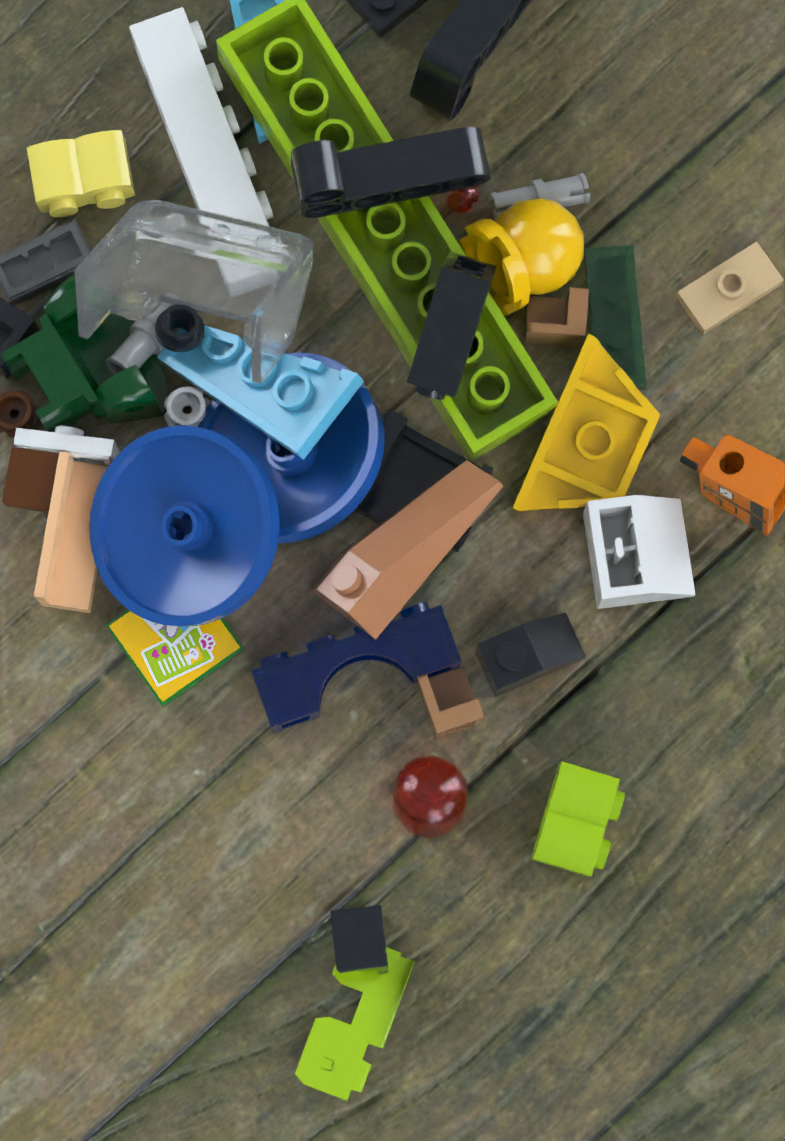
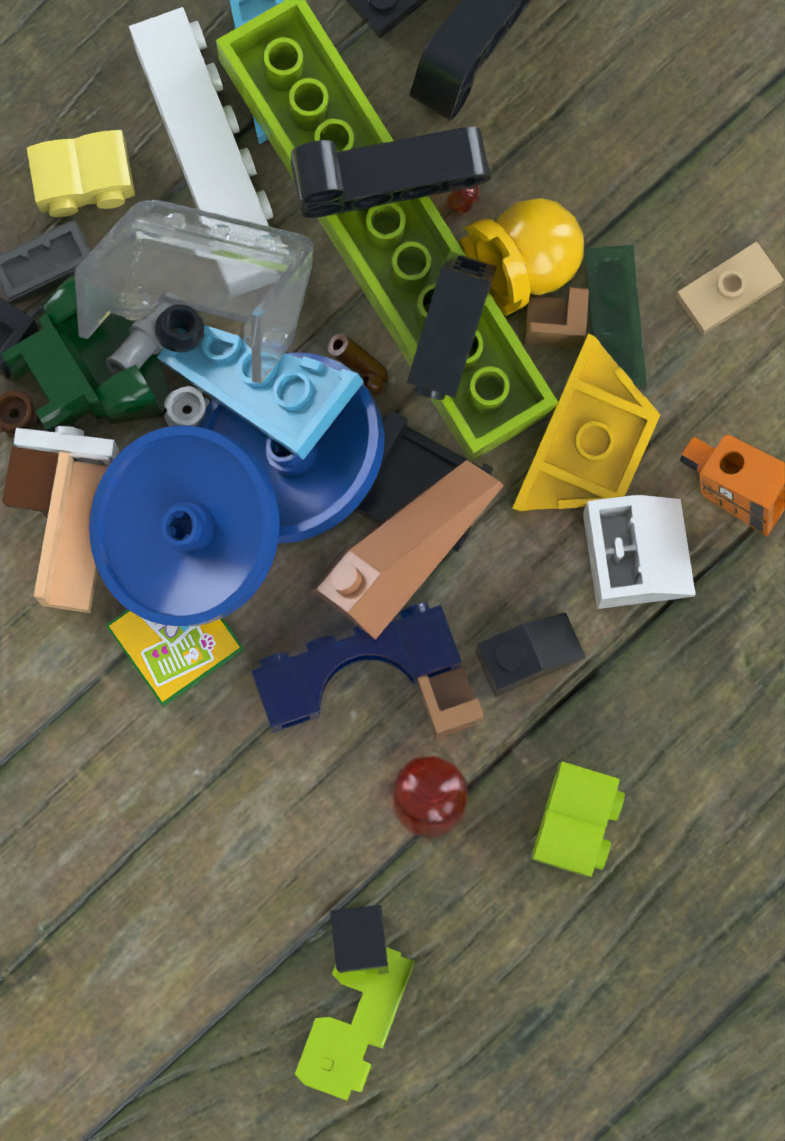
light grey pin [489,173,590,222] -> none
none -> reddish brown arm [327,333,388,396]

